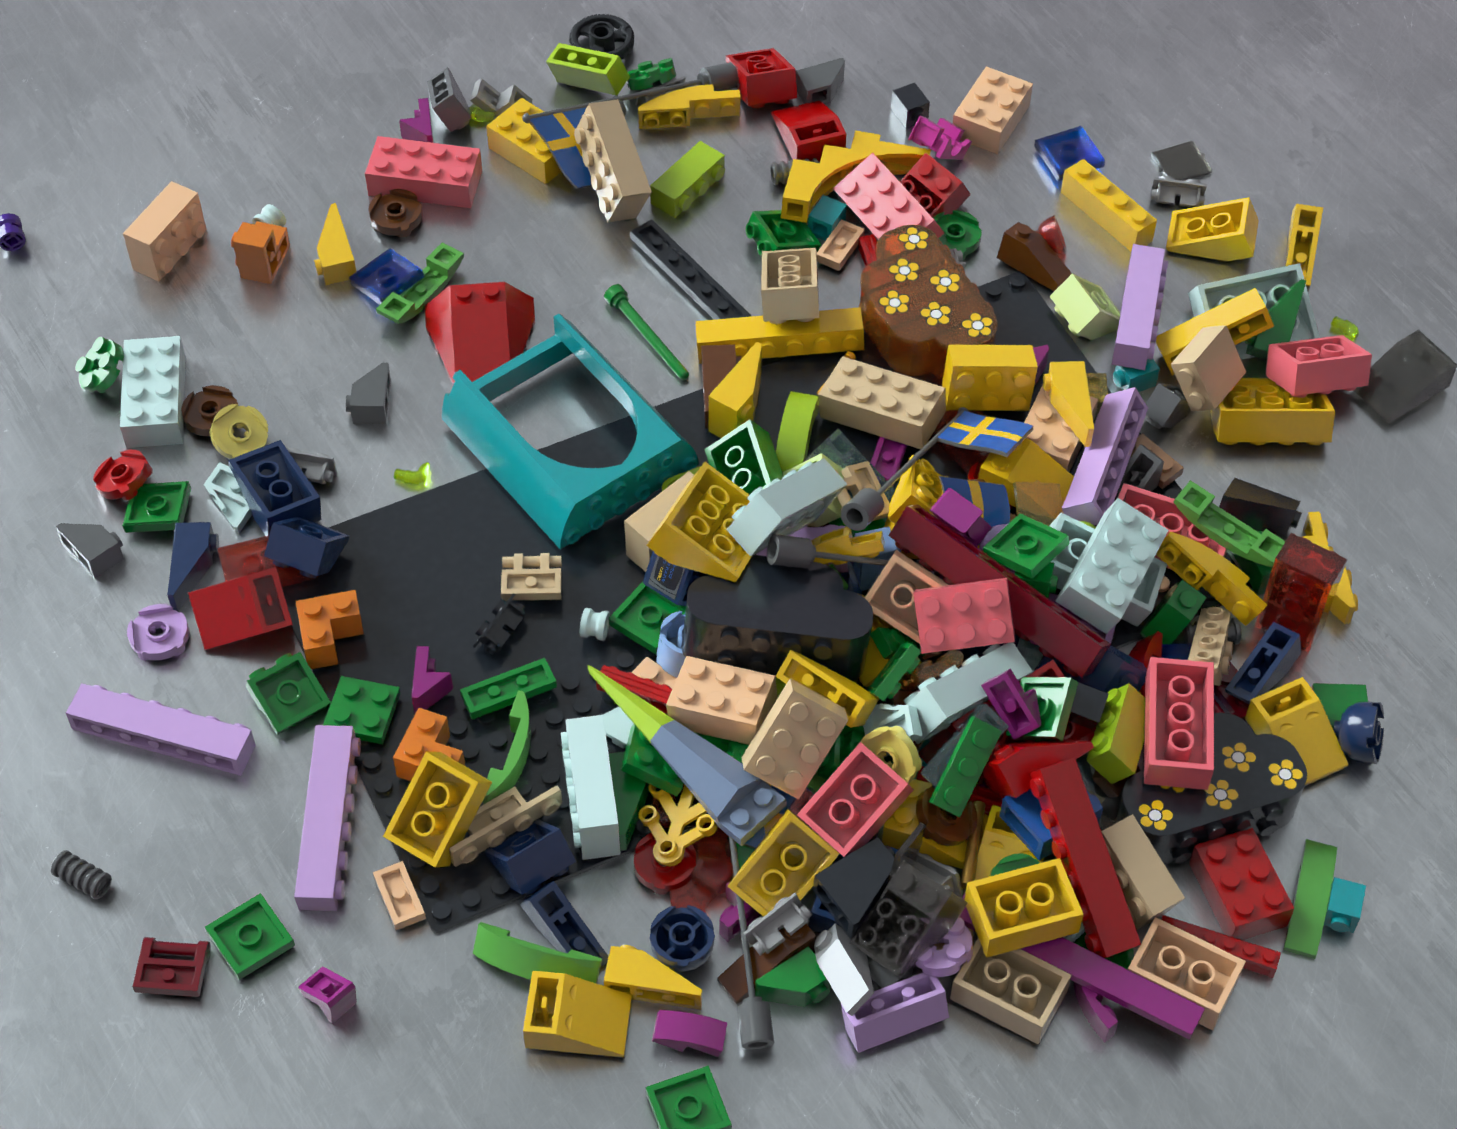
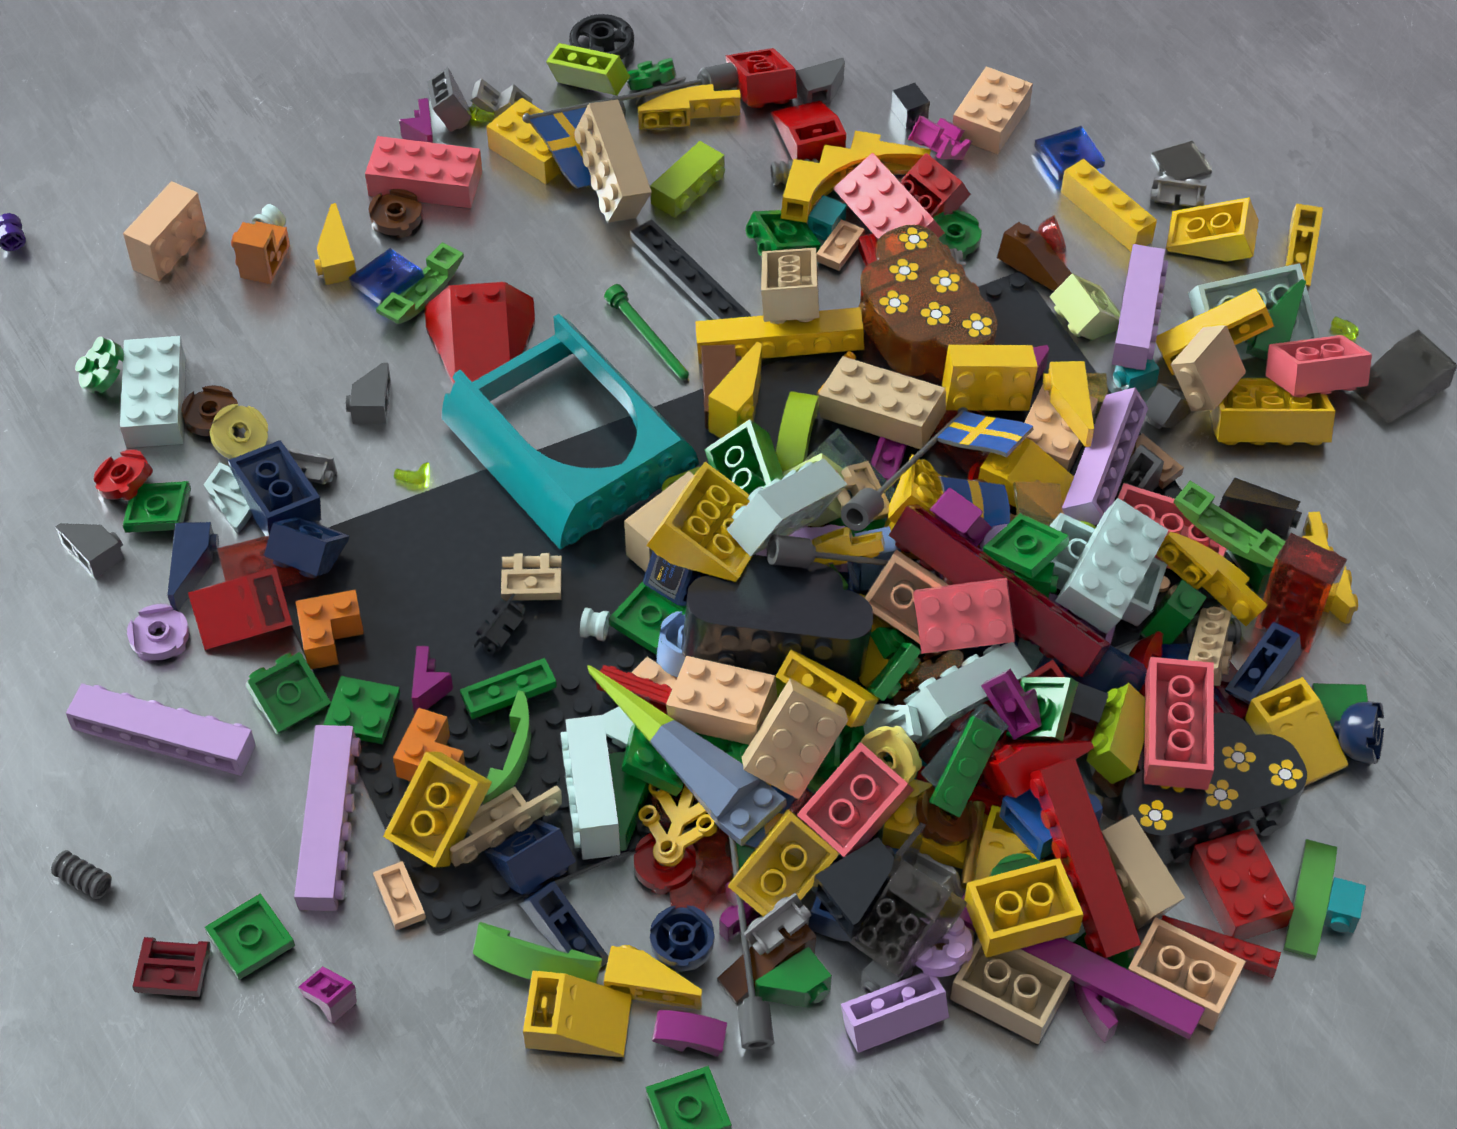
slope [814,923,874,1016] -> none

